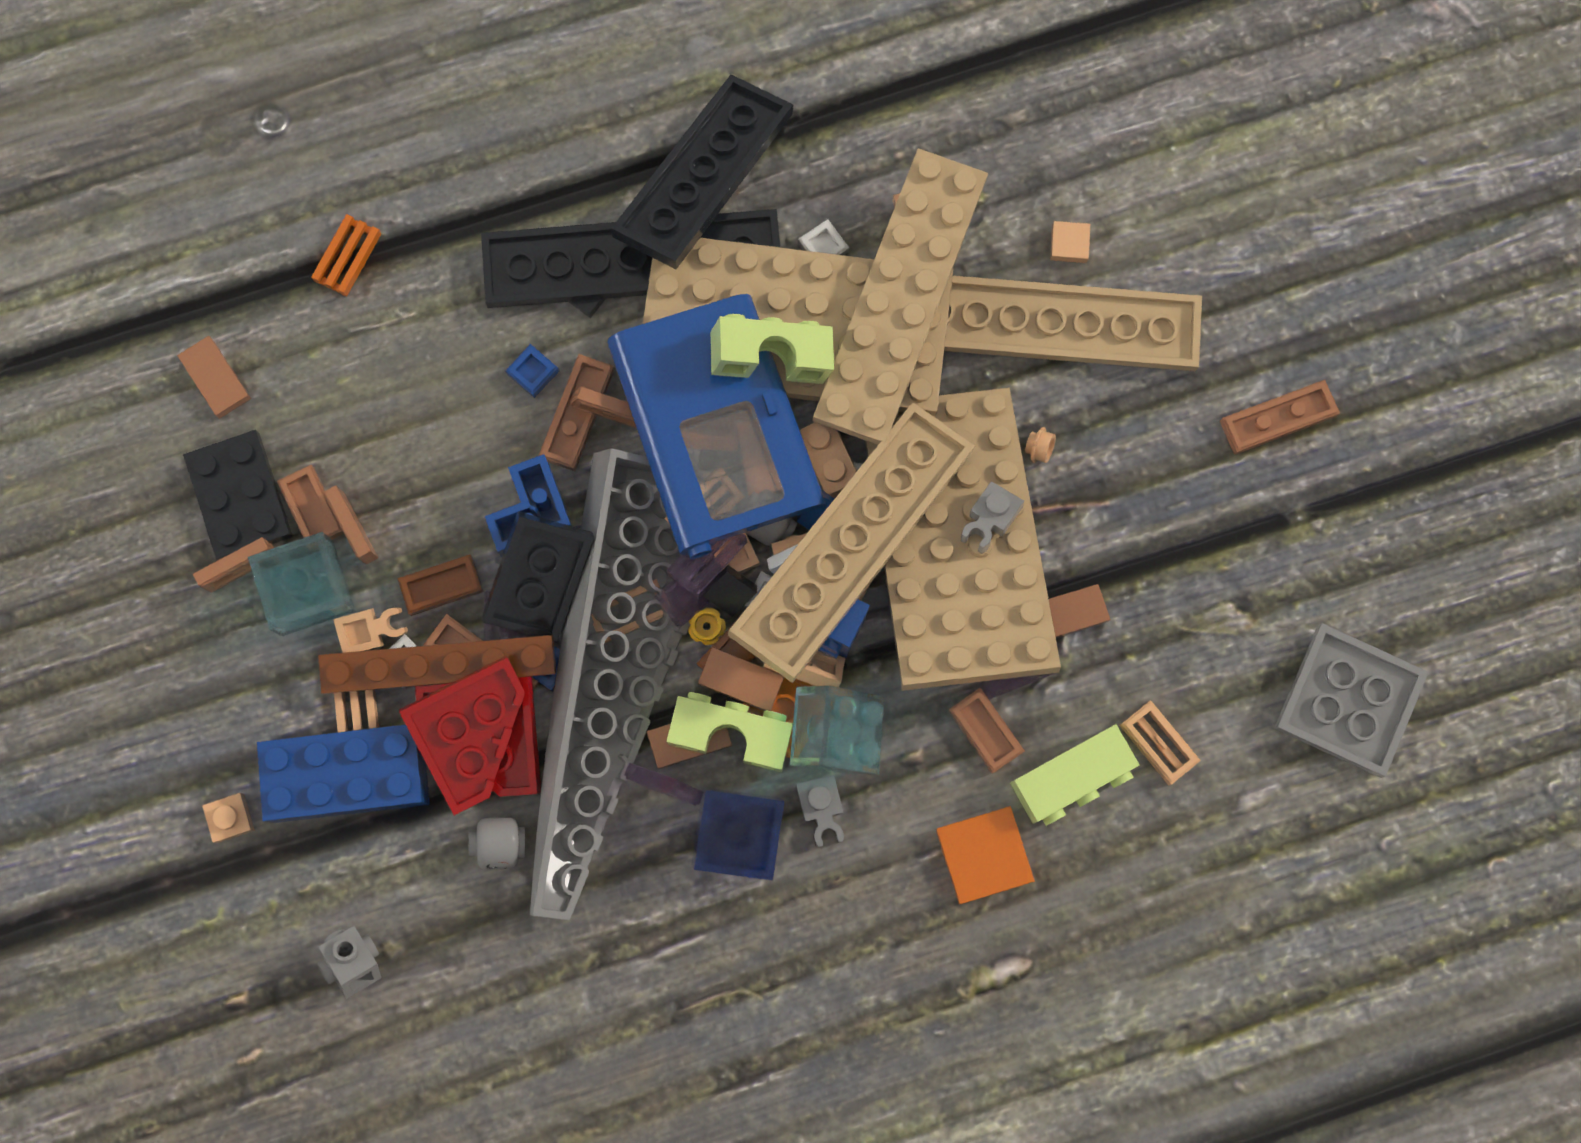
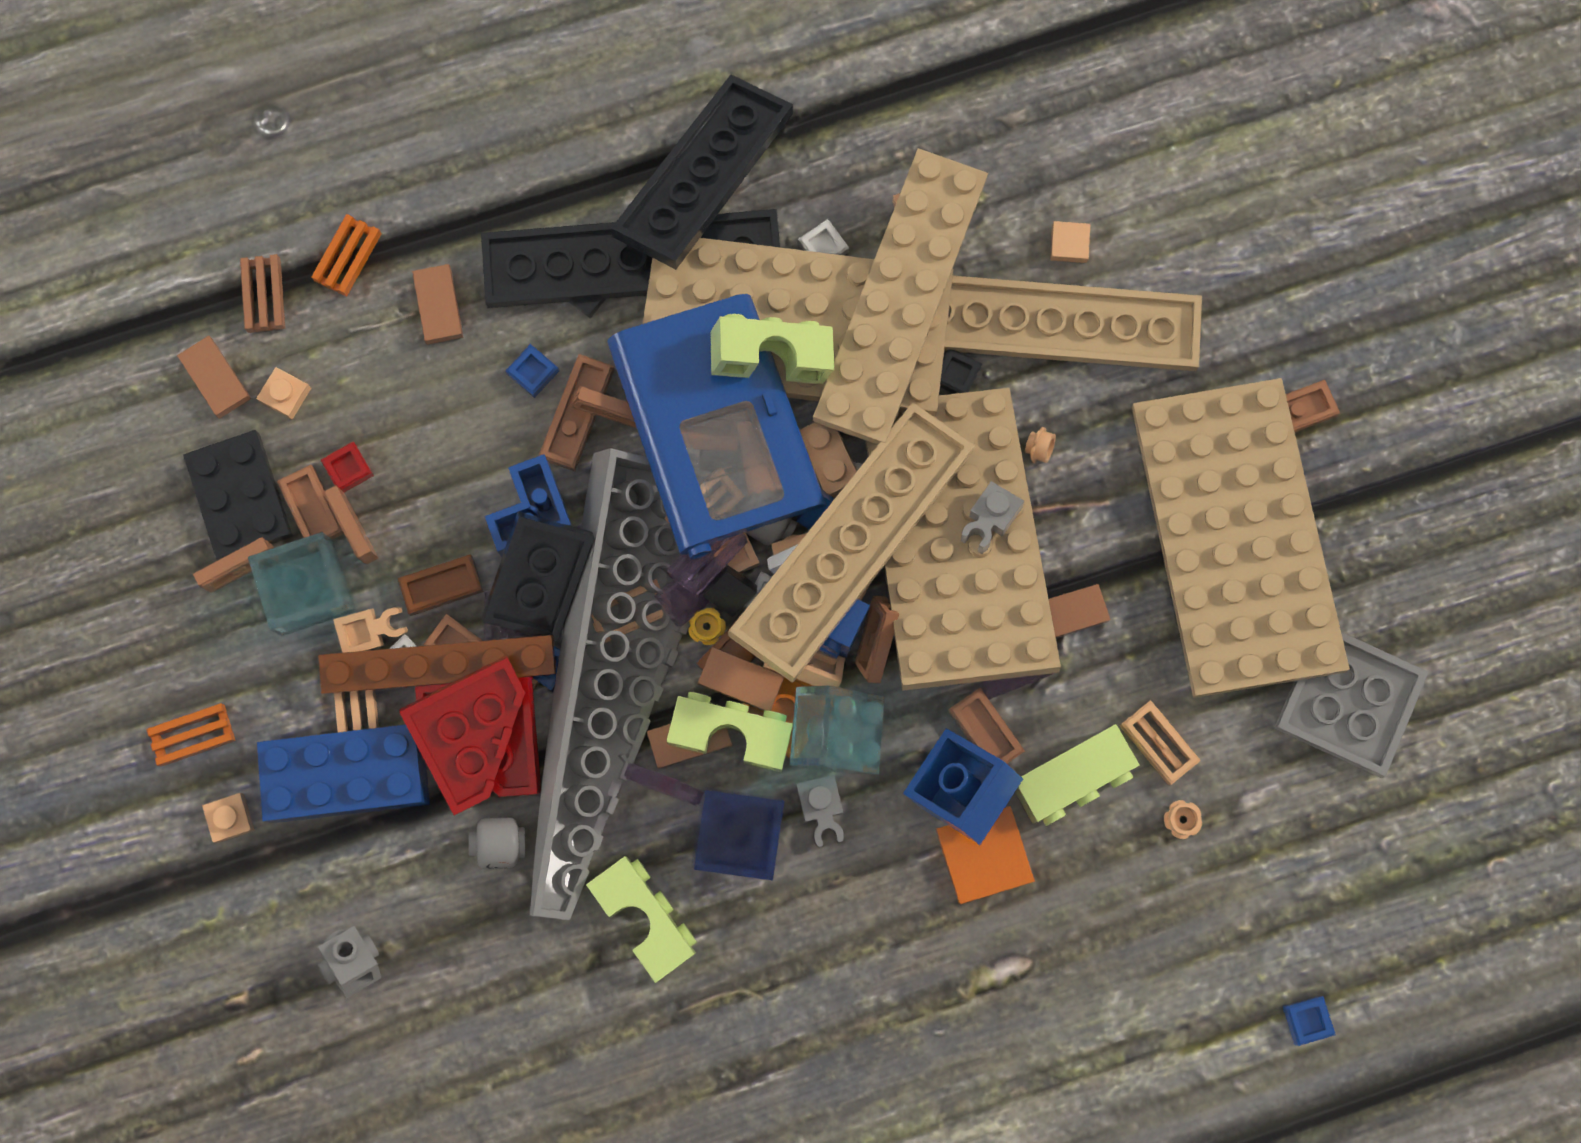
none -> orange tile [146,703,236,767]
none -> nougat tile [240,254,285,333]
none -> light nougat plate [256,367,311,420]
none -> red tile [320,441,374,493]
none -> nougat tile [412,264,464,345]
none -> yellowish green arch [586,856,697,983]
none -> nougat tile [855,596,899,683]
none -> blue brick [903,728,1023,845]
none -> black tile [940,349,982,394]
none -> tan plate [1132,378,1350,698]
none -> light nougat plate [1164,800,1202,839]
none -> blue tile [1282,995,1336,1046]

